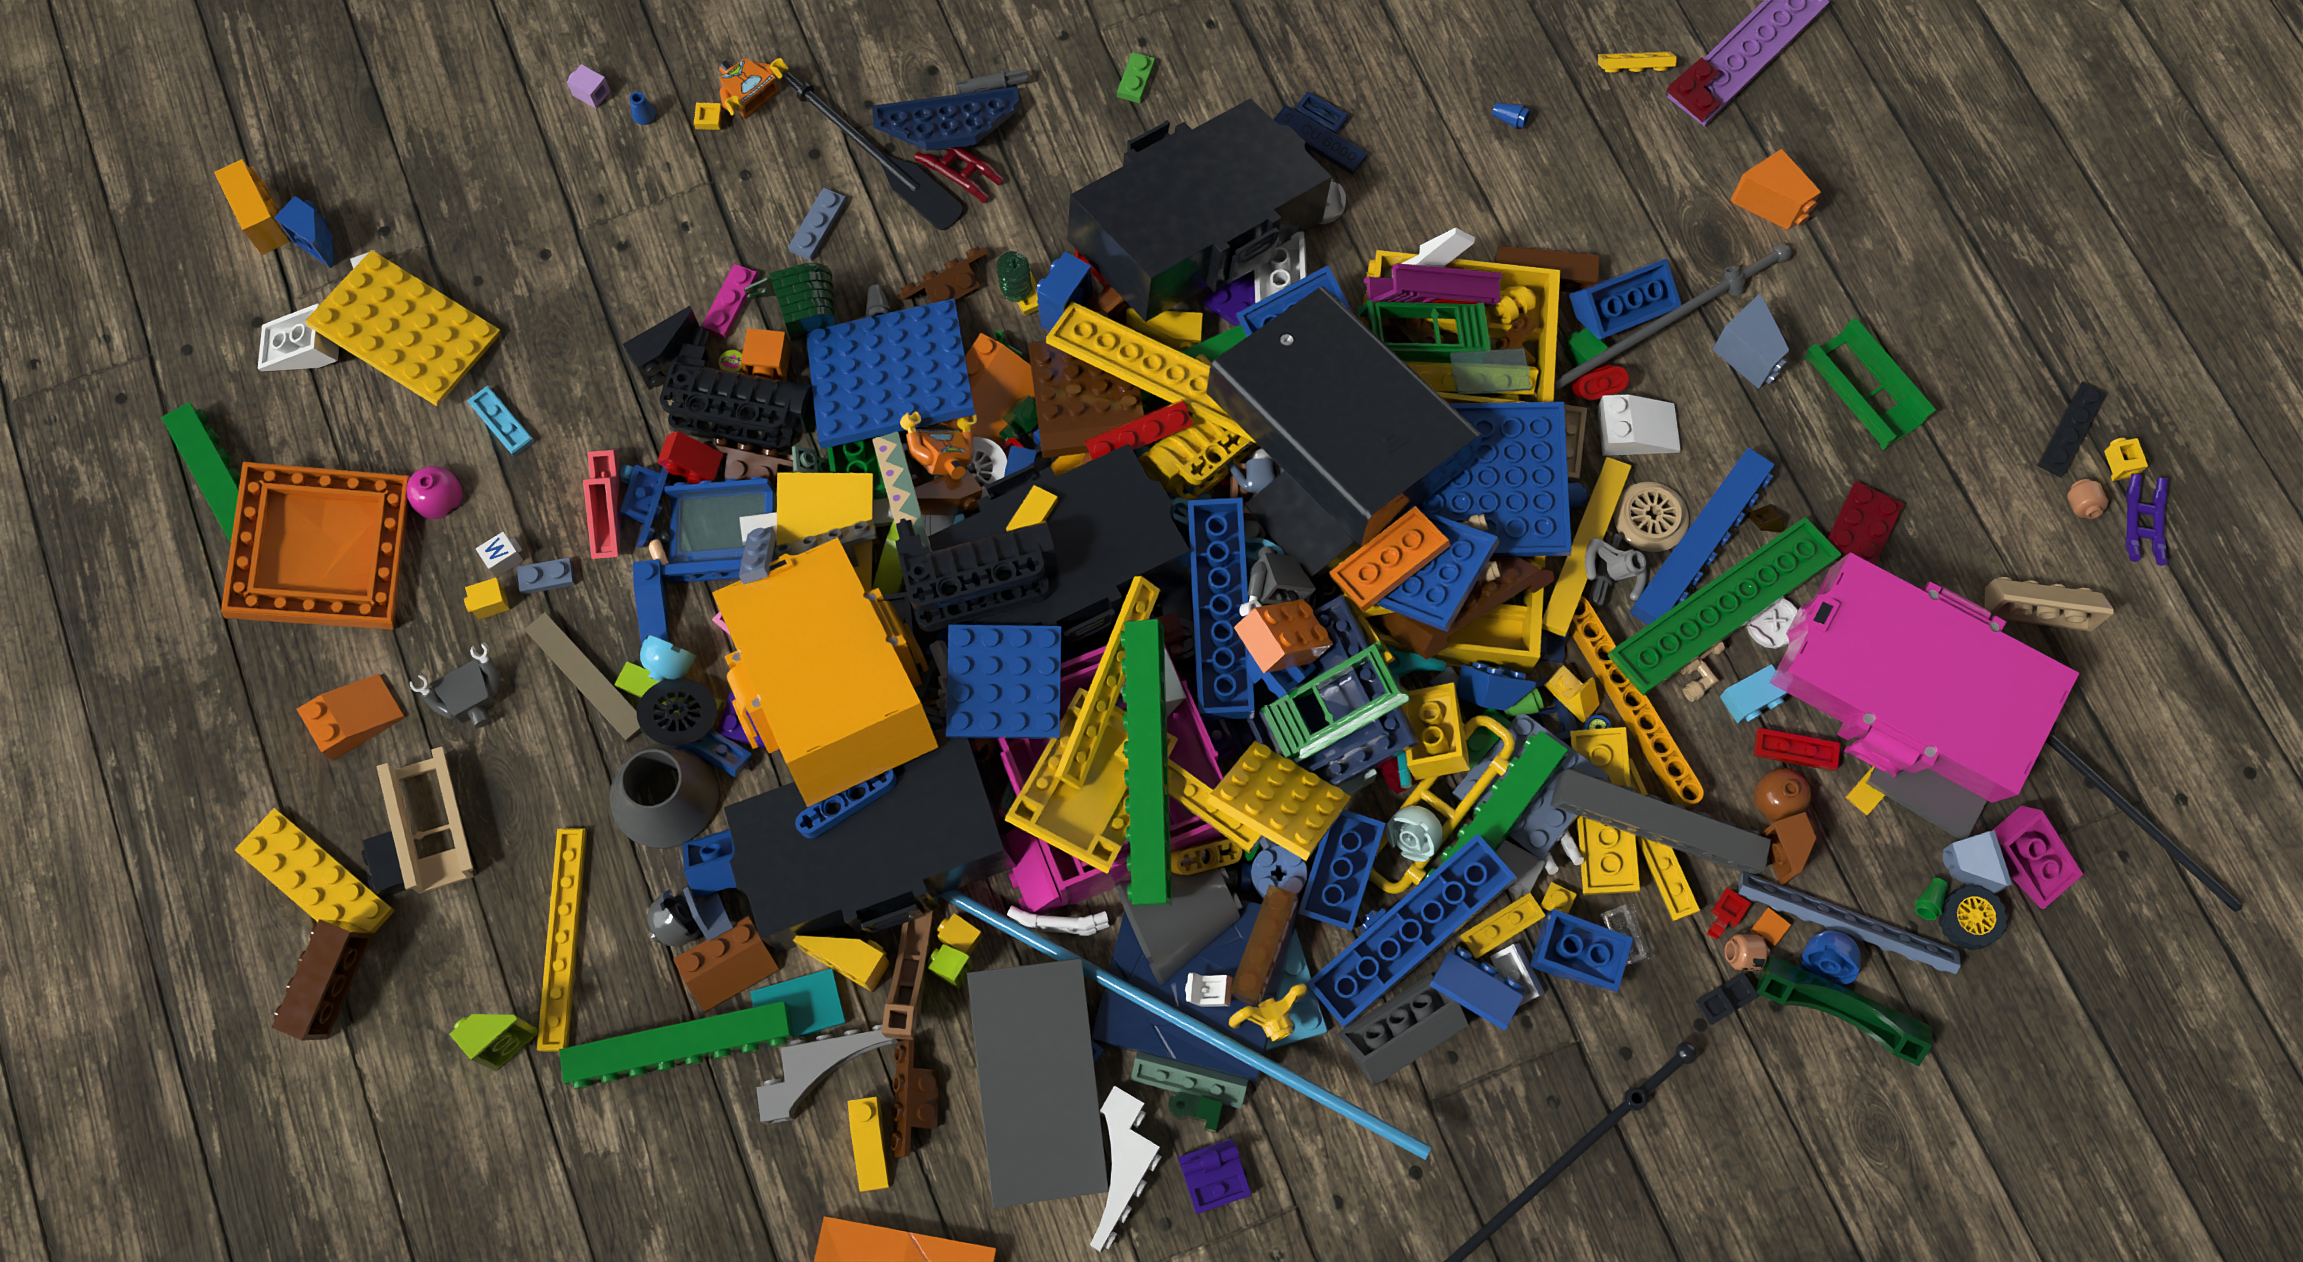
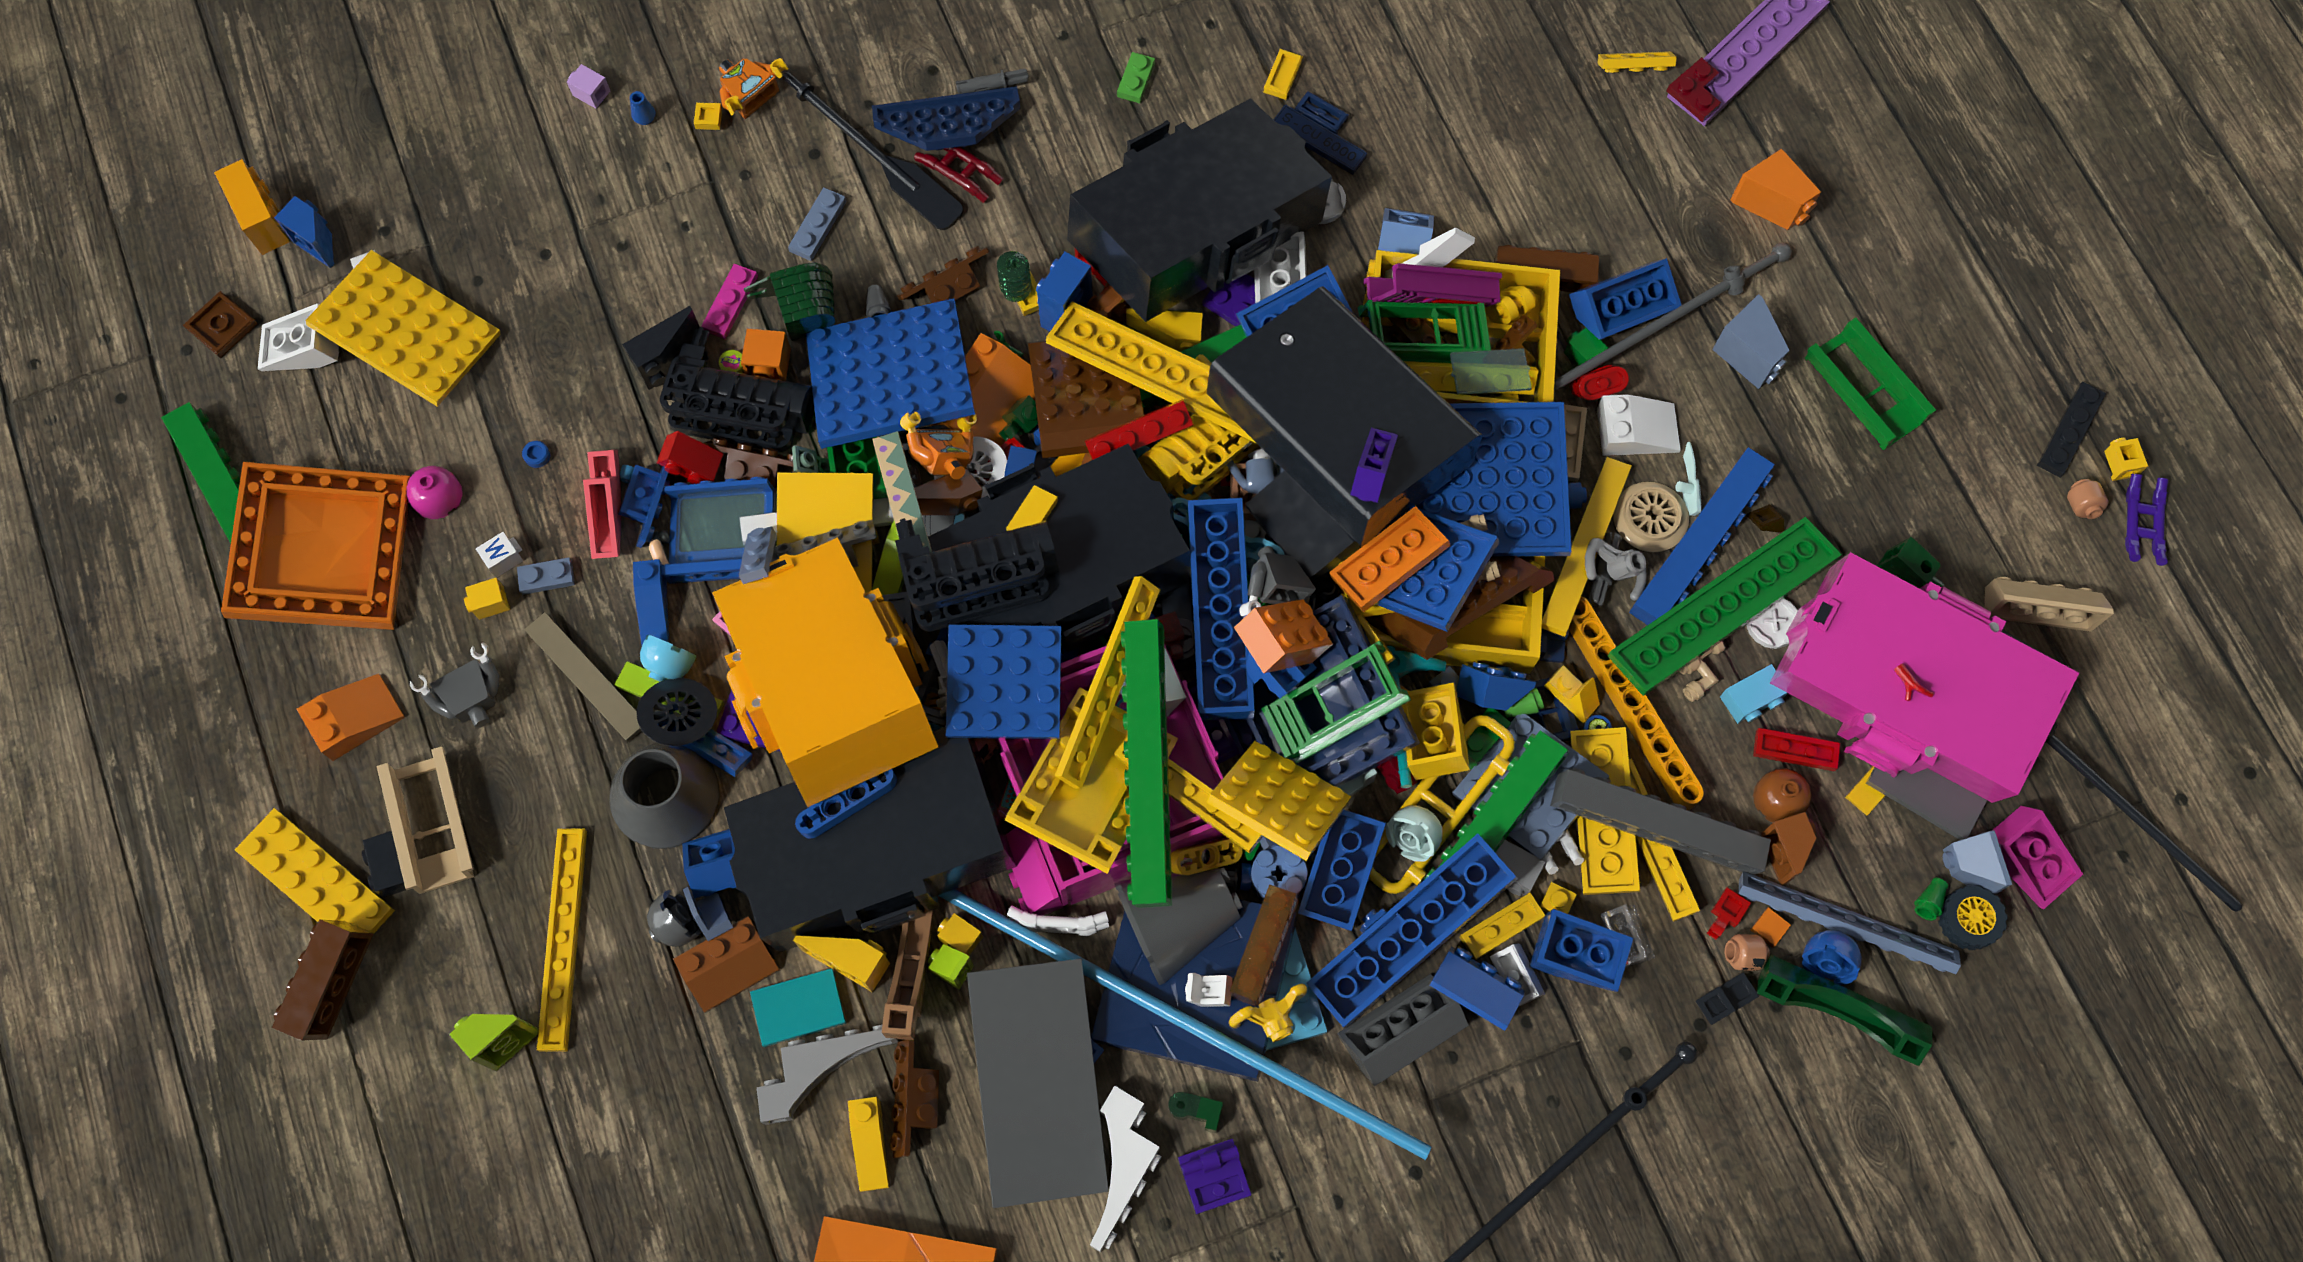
medium azure tile [467,386,535,457] -> none
green brick [559,1001,795,1090] -> none
sand green plate [1131,1051,1248,1109] -> none
blue cone [1492,102,1530,129] -> none
dark red plate [1827,481,1904,565] -> none
none -> reddish brown tile [183,291,258,359]
none -> blue tile [522,441,550,468]
none -> yellow tile [1263,49,1303,100]
none -> dark purple slope [1350,428,1398,503]
none -> medium blue slope [1378,208,1434,255]
none -> light aqua piece [1675,442,1701,516]
none -> dark green torso [1876,537,1944,588]
none -> red bar [1894,663,1934,701]

